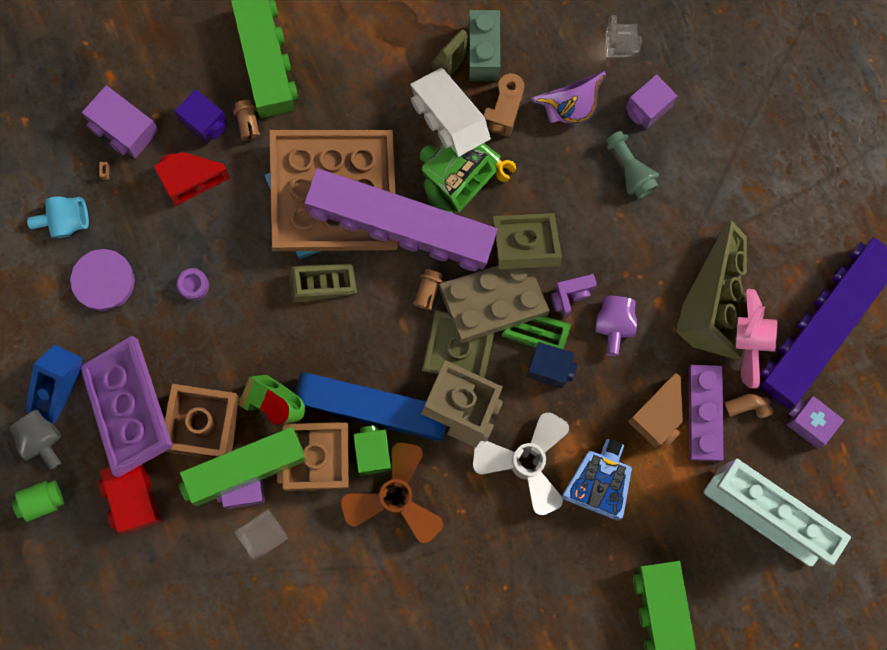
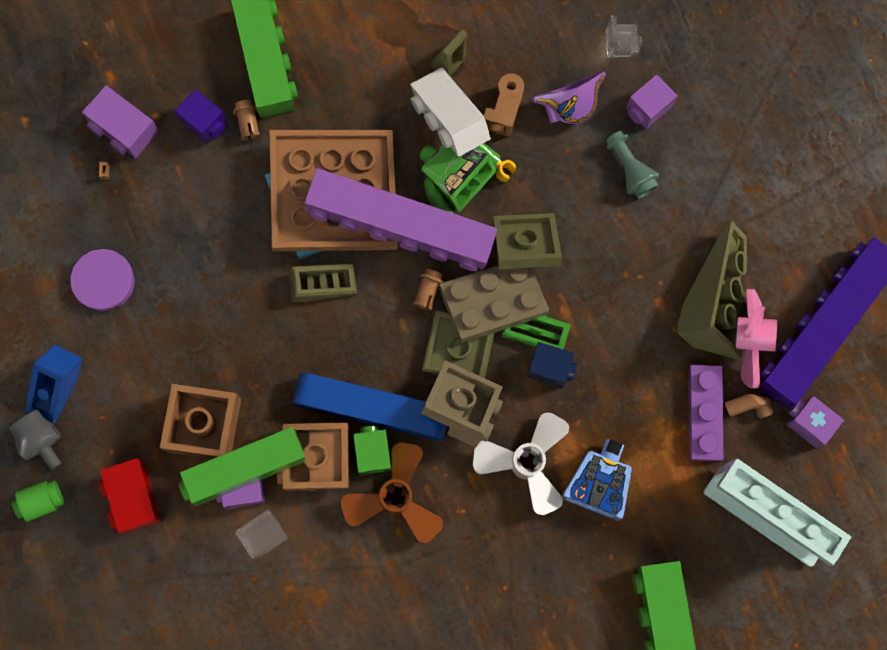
medium azure piece [27,197,89,239] -> none
medium lavender tile [80,336,173,477] -> none
red slope [154,152,230,206] -> none
medium lavender tile [176,268,209,301] -> none
bright green leg [238,375,305,425] -> none
sand green brick [468,10,501,81] -> none
medium lavender bracket [551,274,597,318] -> none
medium lavender piece [595,296,637,356] -> none
medium nougat slope [628,373,683,448] -> none

